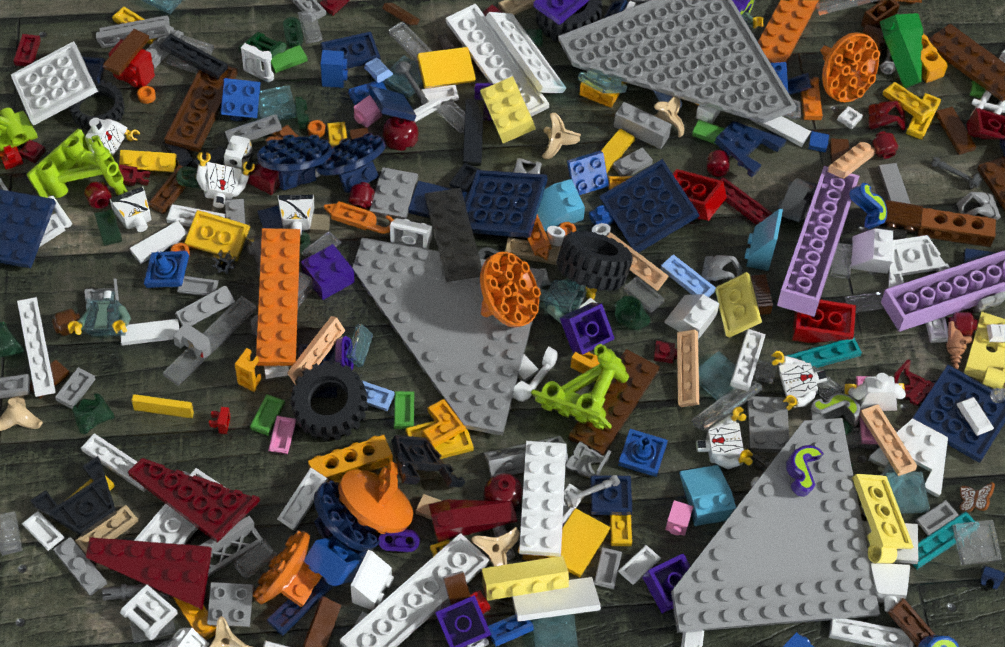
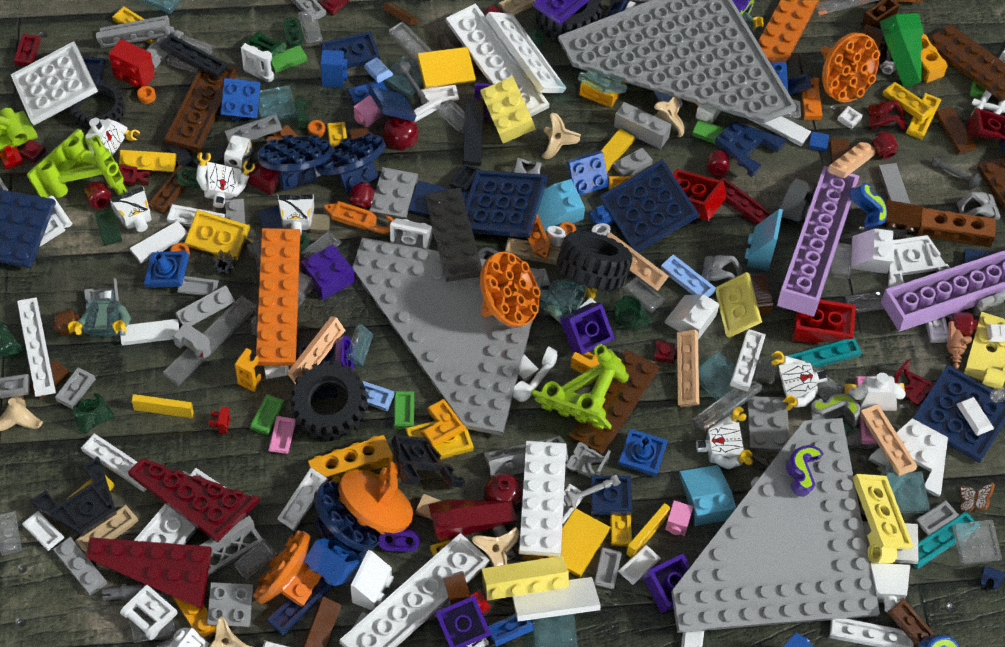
reddish brown tile [103,29,150,75] -> none
none -> yellow tile [626,503,670,558]

